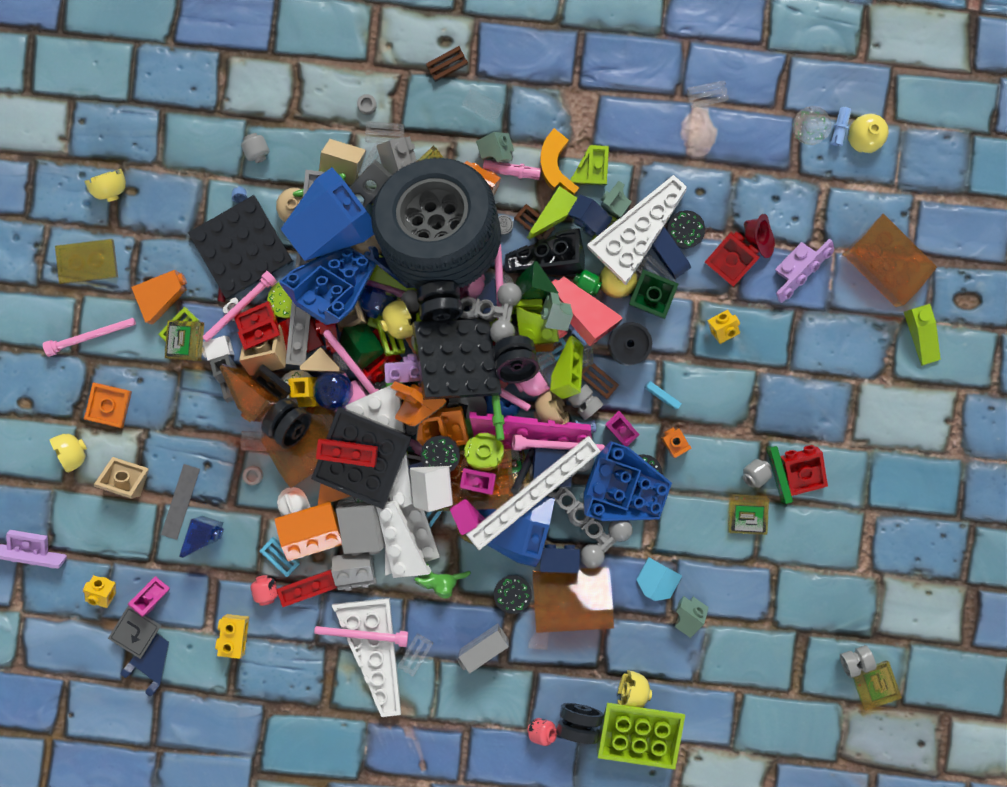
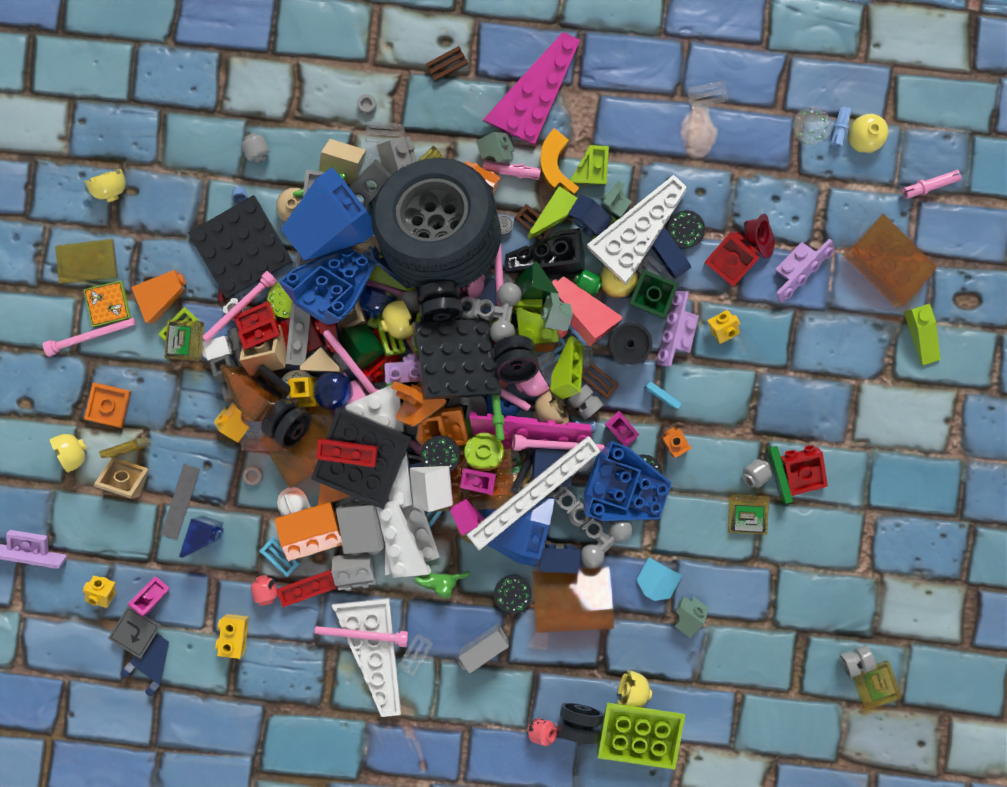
none -> tile [84,281,131,327]
none -> clear yellow tile [99,438,151,458]
none -> yellow brick [214,402,249,443]
none -> dark grey pin [227,327,243,367]
none -> dark pink wing [483,32,580,145]
none -> lavender bracket [657,291,699,367]
none -> bright pink pin [902,170,961,200]

